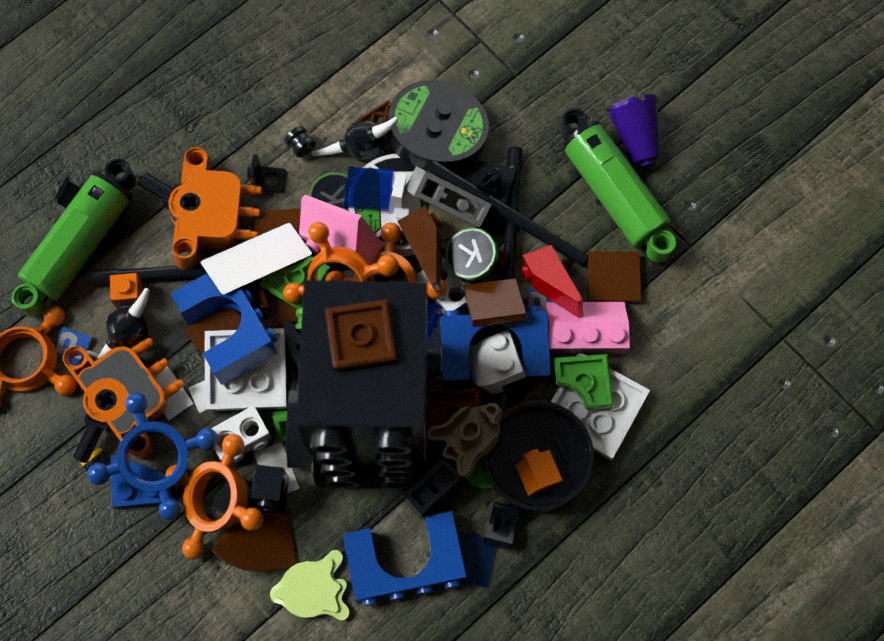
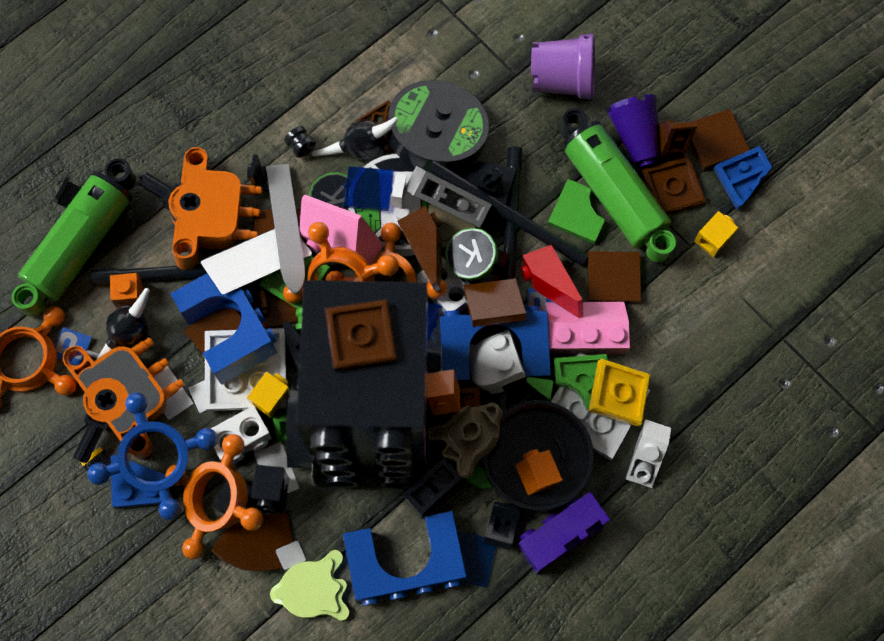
none -> yellow brick [247,371,290,418]
none -> light grey piece [266,164,305,294]
none -> white sticker [276,541,306,570]
none -> orange brick [427,369,460,415]
none -> dark purple wedge [517,492,610,574]
none -> bright green slope [524,377,553,402]
none -> medium lavender piece [531,33,595,100]
none -> bright green tile [547,179,605,244]
none -> yellow tile [588,359,650,427]
none -> white slope [626,419,671,488]
none -> reddish brown tile [640,156,706,215]
none -> reddish brown slope [658,120,697,162]
none -> reddish brown tile [690,109,750,171]
none -> yellow brick [694,211,738,258]
none -> blue wing [714,146,772,210]

